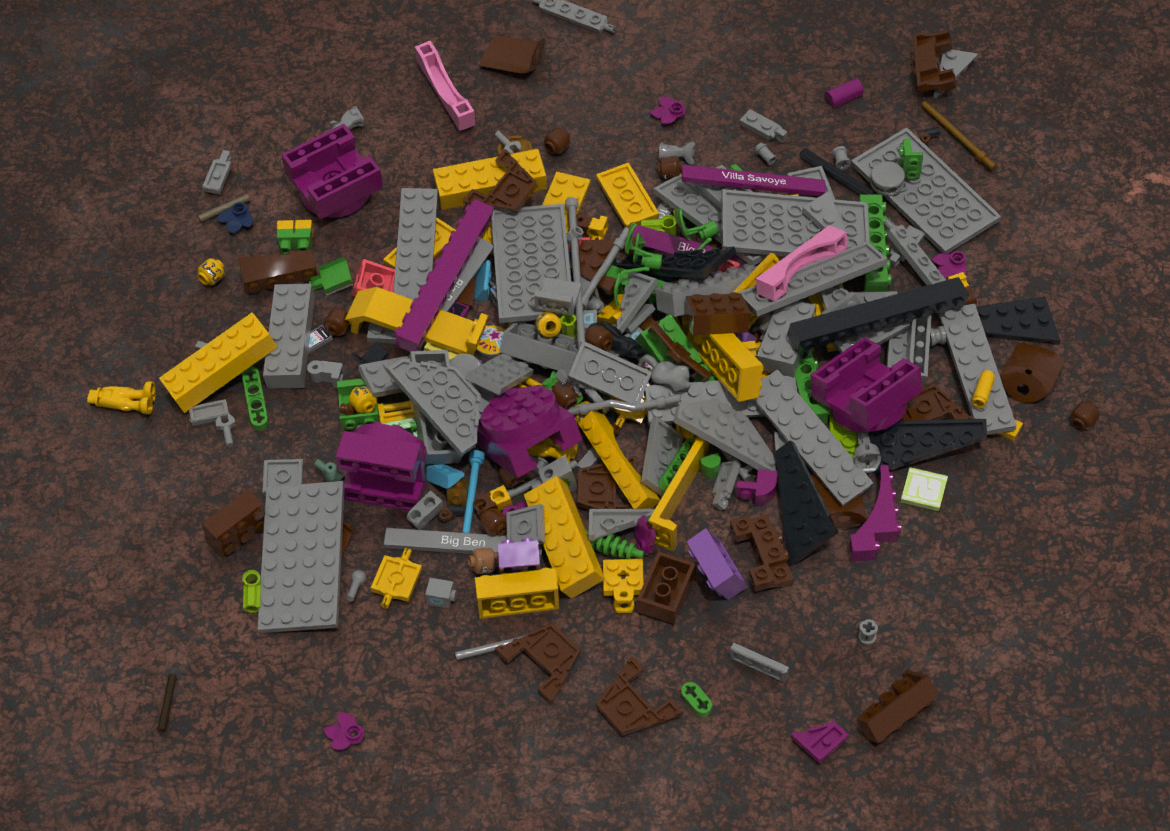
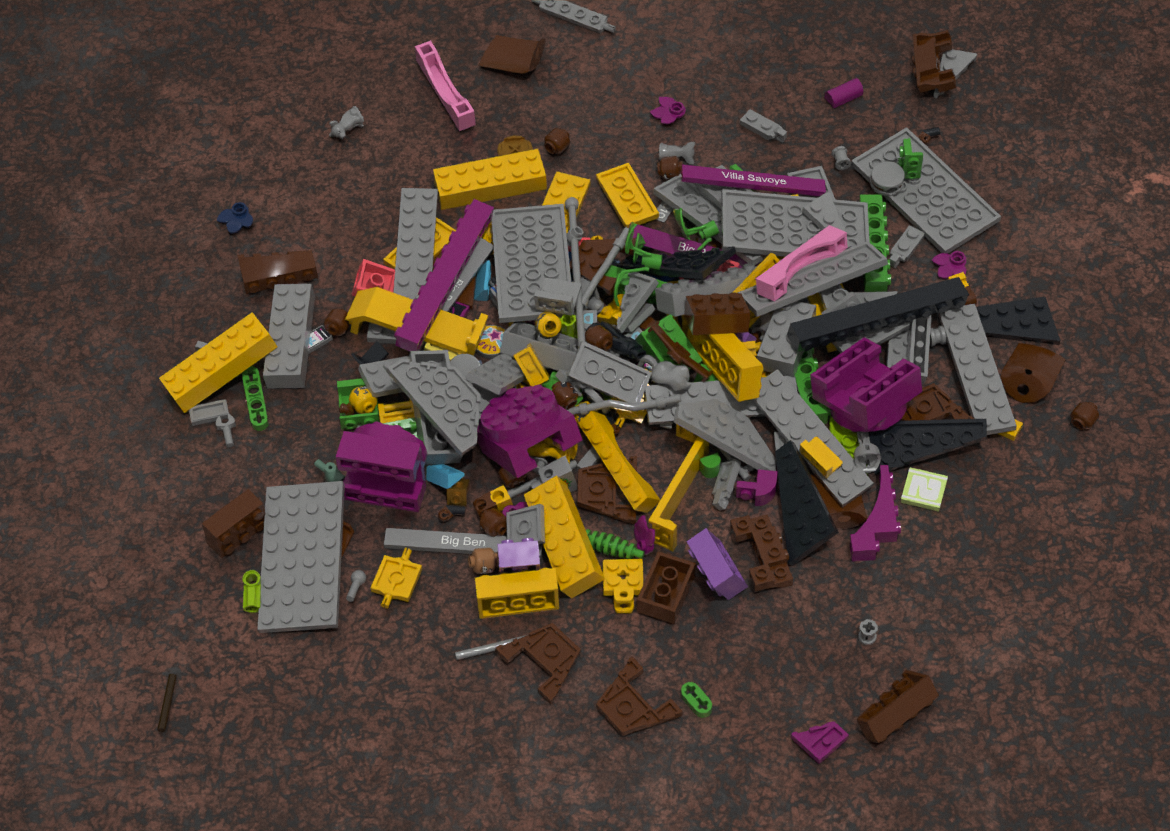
yellow piece [87,381,156,415] -> none
yellow head [197,258,225,286] -> none
dark tan bar [198,194,250,222] -> none
light grey hinge [202,150,232,194] -> none
light grey tile [262,459,304,496] -> none
bright green hips [277,220,314,255] -> none
magenta piece [281,124,383,220] -> none
light grey leg [307,360,345,388] -> none
bright green piece [309,257,353,295] -> none
magenta plate [324,712,364,750] -> none
light grey leg [407,490,444,529] -> none
light grey brick [425,578,457,609] -> none
medium azure piece [462,450,485,533] -> none
reddish brown wing [463,149,538,213] -> none
light grey bar [495,131,521,154] -> none
yellow leg [576,213,609,239] -> none
light grey wing [589,509,655,541] -> none
lime piece [641,215,678,236] -> none
light grey plate [641,416,683,497] -> none
bright green beam [658,438,696,492] -> none
light grey tile [730,643,789,682] -> none
light grey pin [755,143,777,165] -> none
black axle [800,148,874,195] -> none
light grey plate [883,218,946,285] -> none
pearl gold bar [921,101,997,170] -> none
yellow piece [972,370,995,408] -> none
none -> yellow panel [513,343,549,386]
none -> yellow panel [799,436,843,478]

